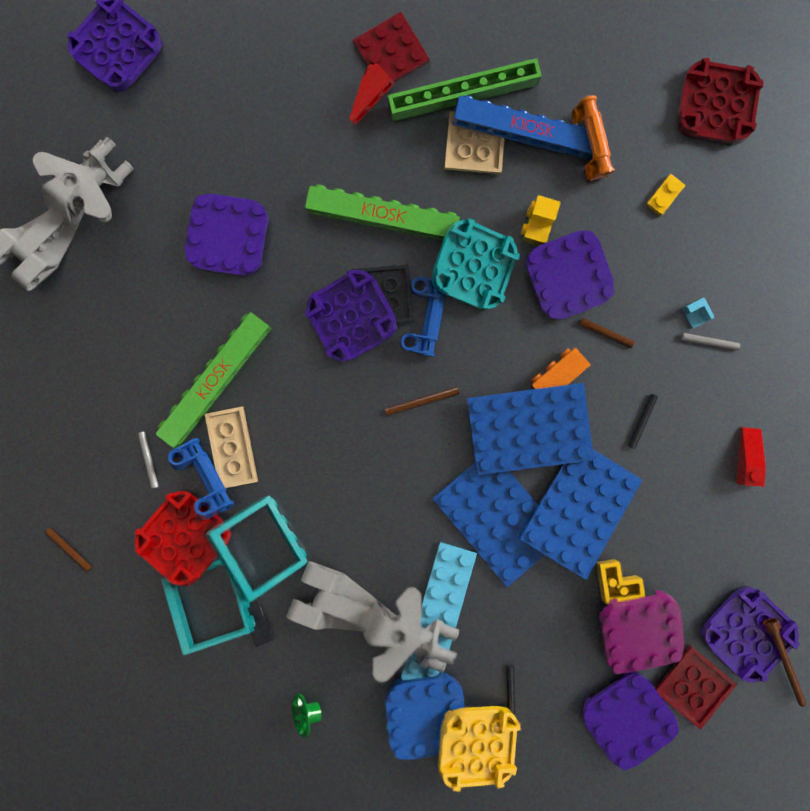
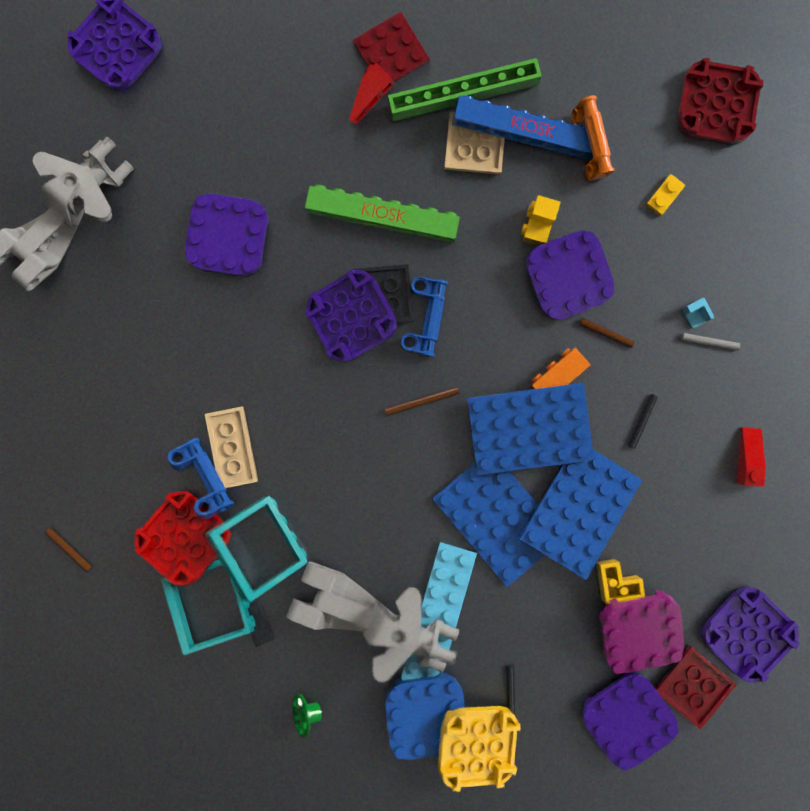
light grey piece [137,431,159,489] -> none
bright green brick [156,312,272,448] -> none
teal plate [432,219,520,309] -> none
reddish brown piece [762,618,806,707] -> none

